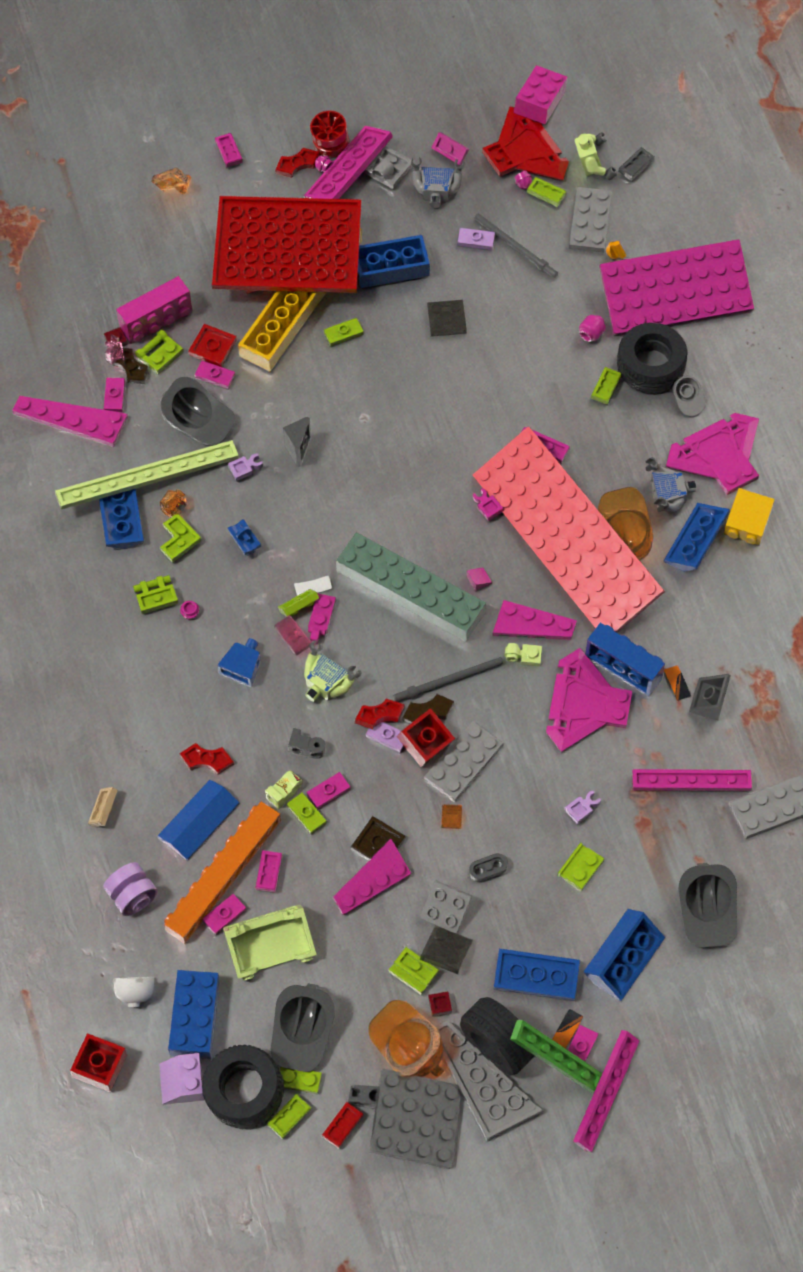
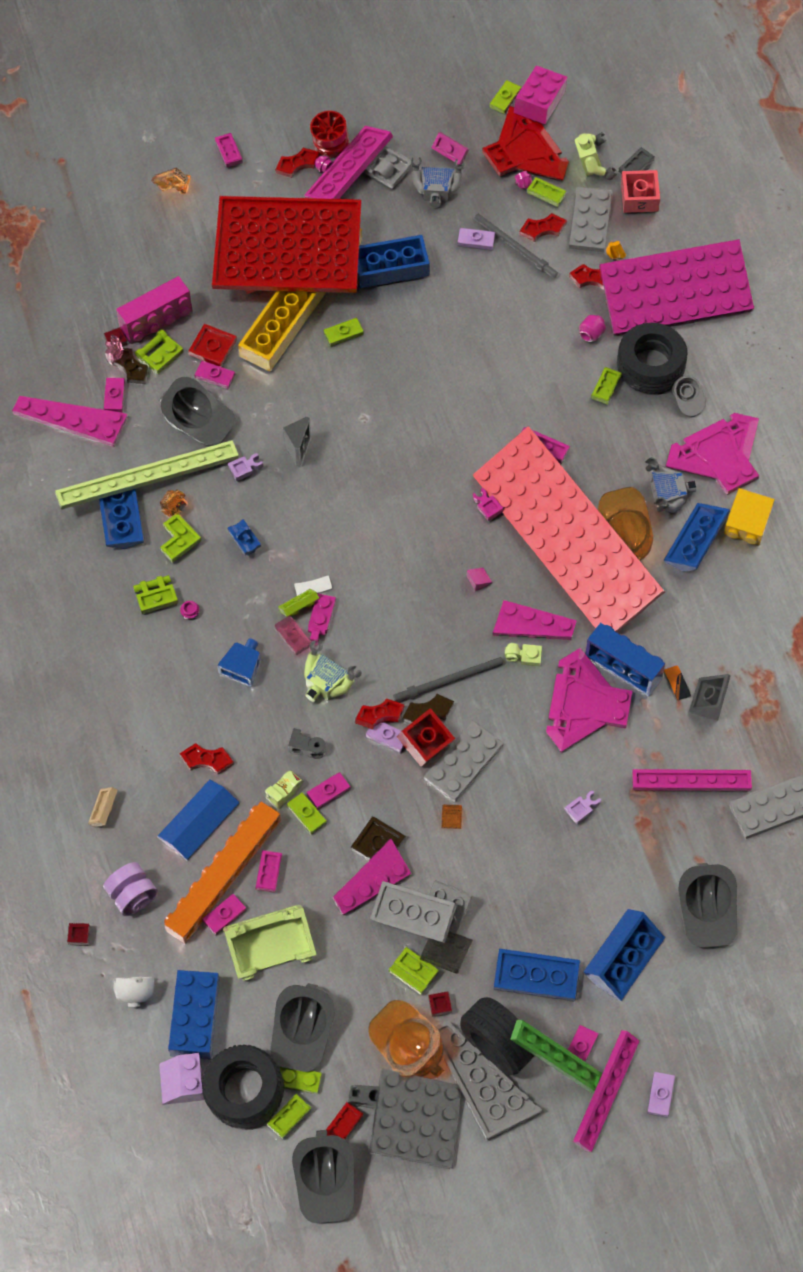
red brick [70,1033,127,1093] -> none
sand green brick [336,532,486,642] -> none
clear smoke plate [427,300,467,337] -> none
dark grey plate [469,853,508,882] -> none
sticker [552,1009,583,1049] -> none
lime plate [557,842,604,891] -> none
none -> dark red plate [67,923,90,945]
none -> dark grey piece [292,1130,354,1223]
none -> light grey plate [370,881,457,943]
none -> lime plate [489,80,521,114]
none -> red tile [519,213,567,242]
none -> red tile [569,264,604,290]
none -> coral brick [621,170,660,213]
none -> lavender plate [647,1072,675,1118]

